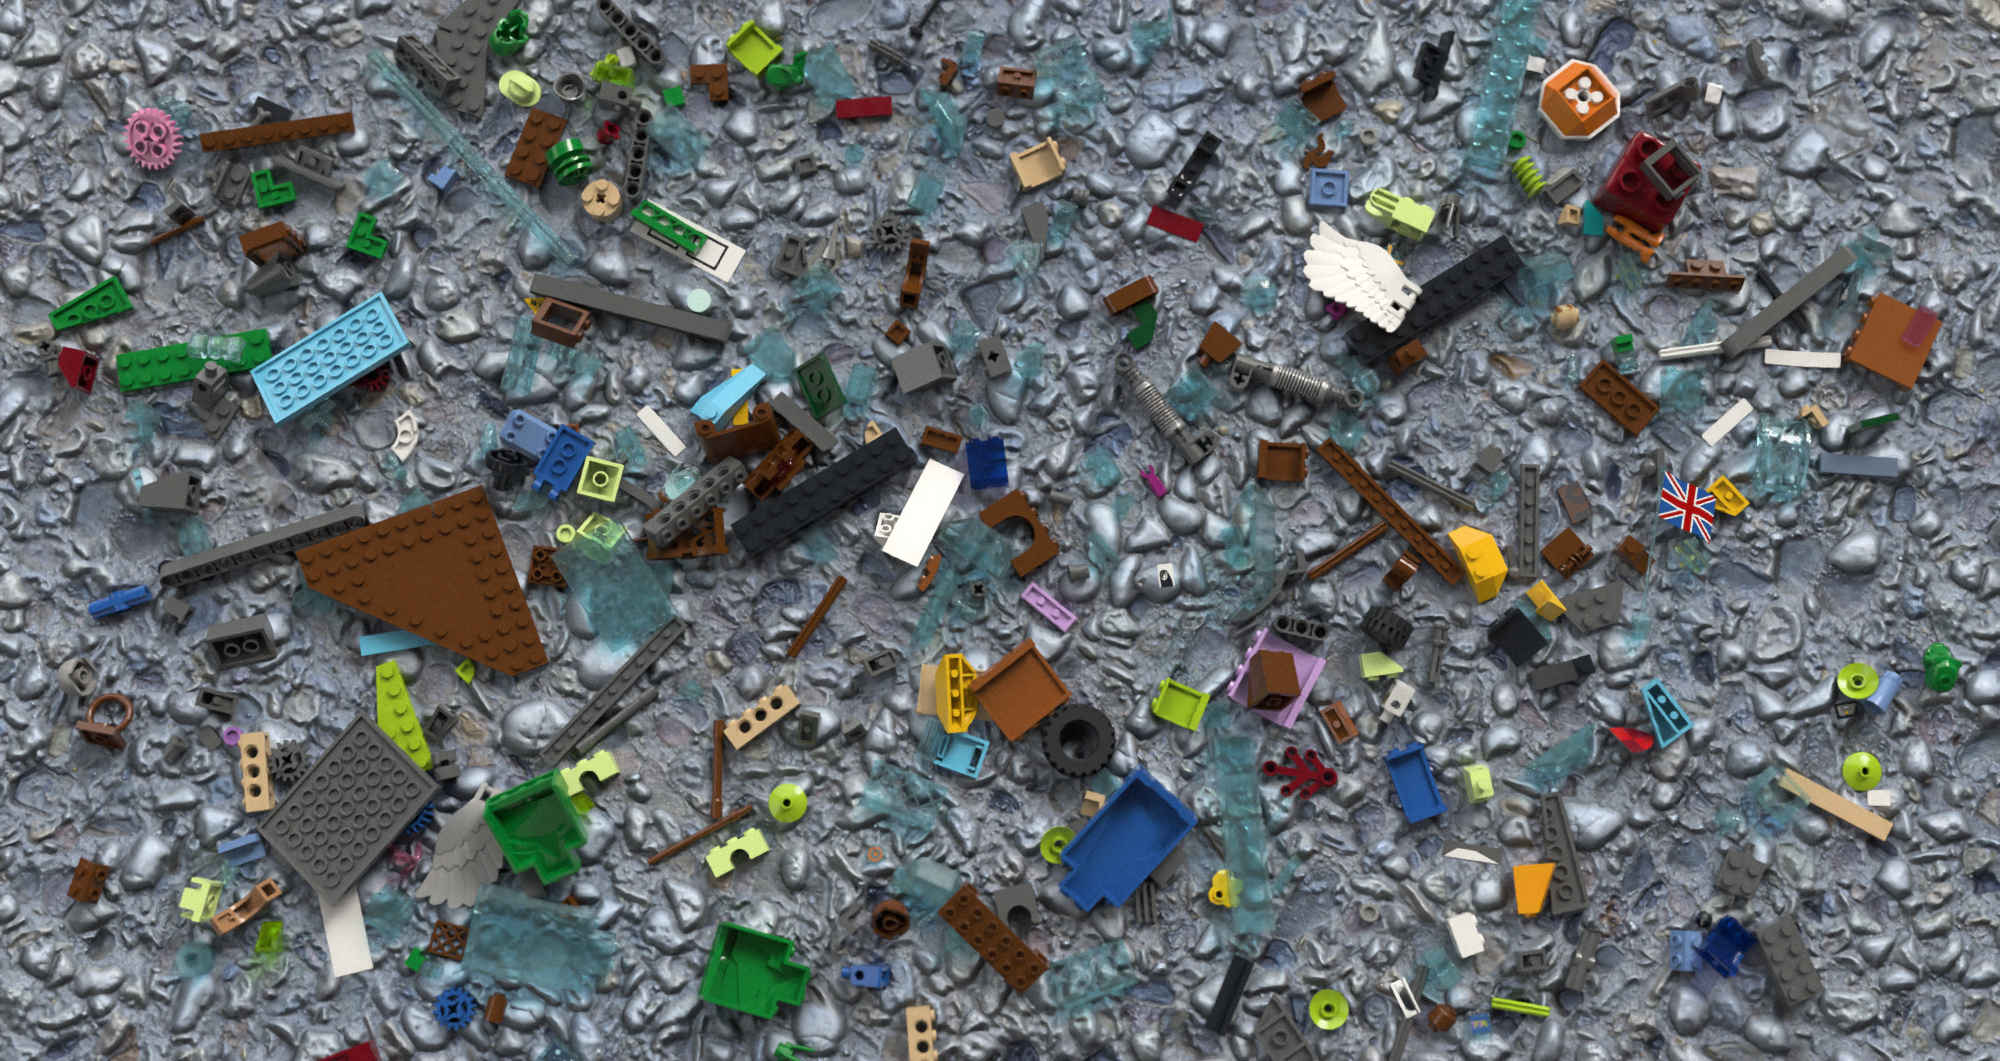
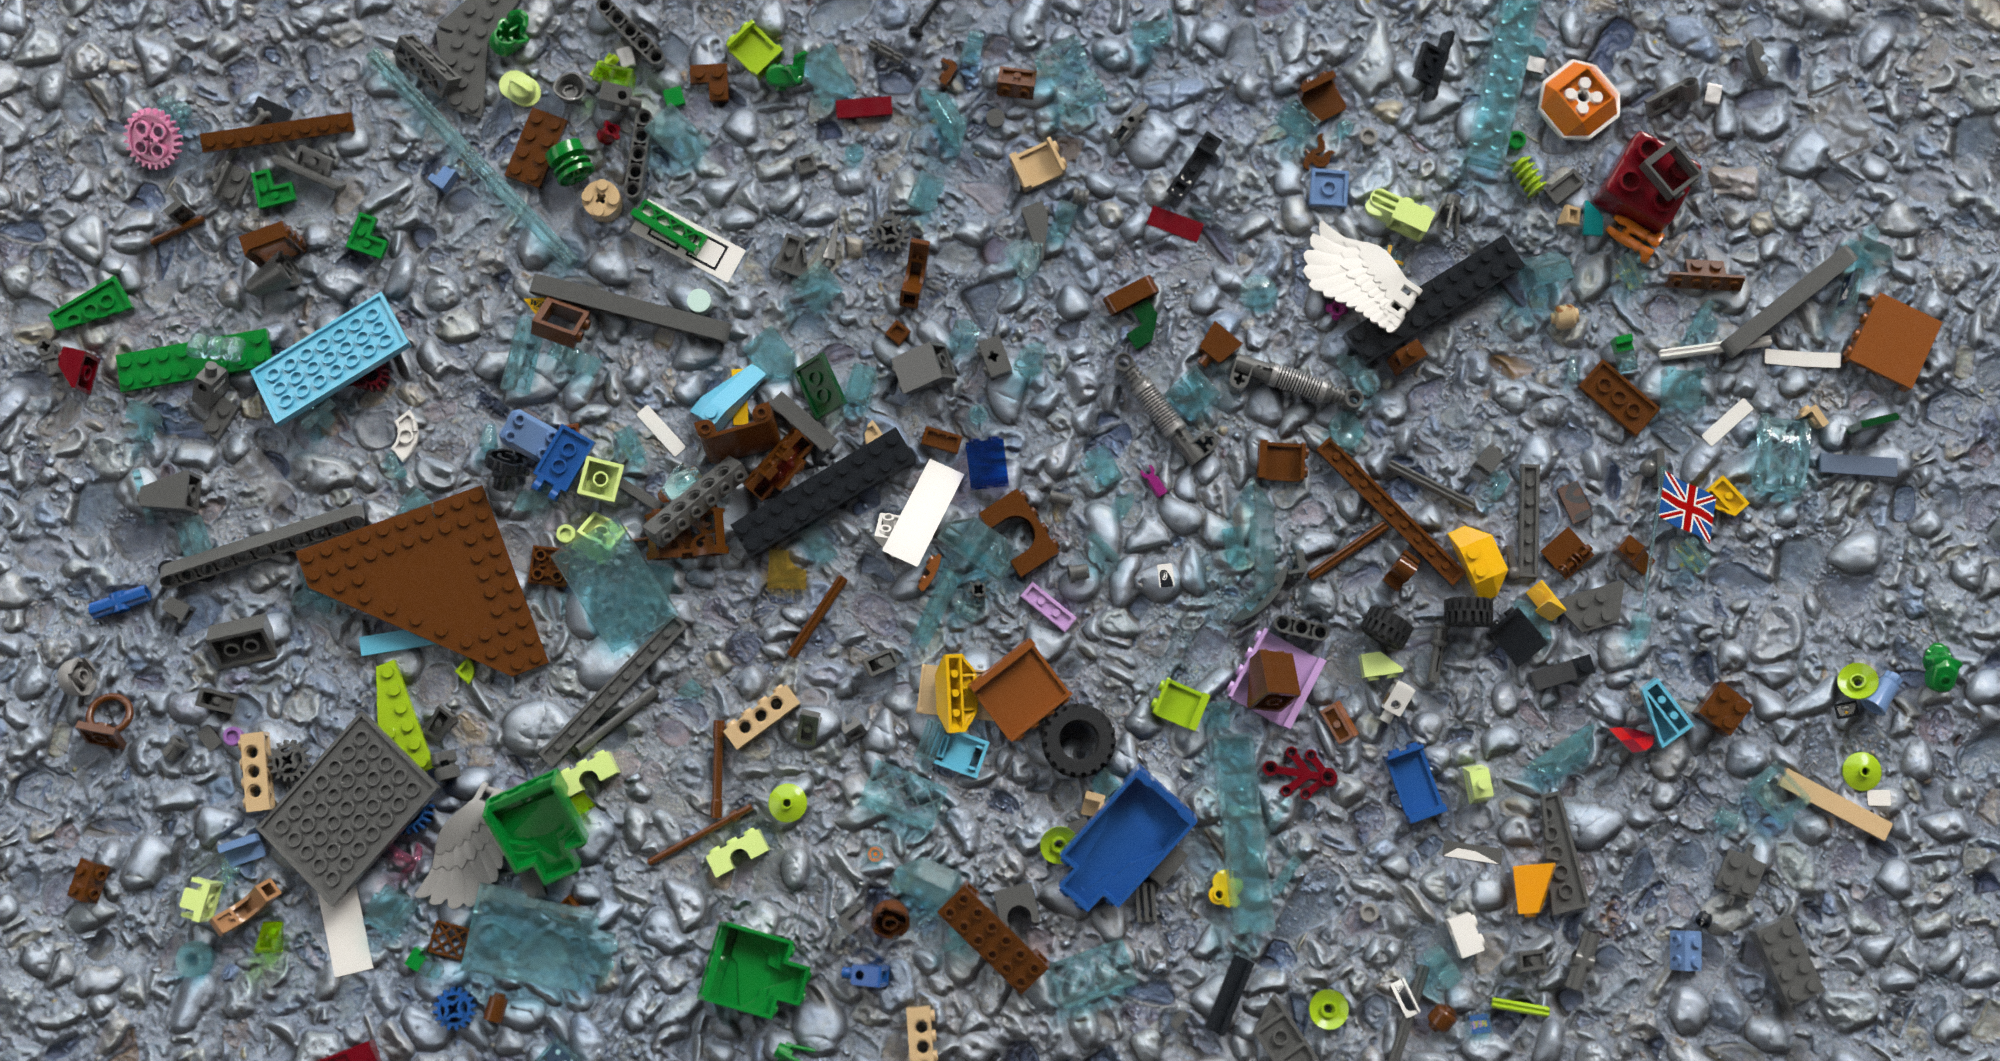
clear light blue plate [364,158,403,194] -> none
clear blue panel [1695,914,1758,979] -> none
black bar [1756,268,1809,332] -> none
clear pink tile [1901,305,1938,348] -> none
none -> clear yellow tile [767,550,807,590]
none -> dark grey hinge [1110,102,1149,145]
none -> black tyre [1444,596,1493,628]
none -> reddish brown brick [1692,681,1753,737]

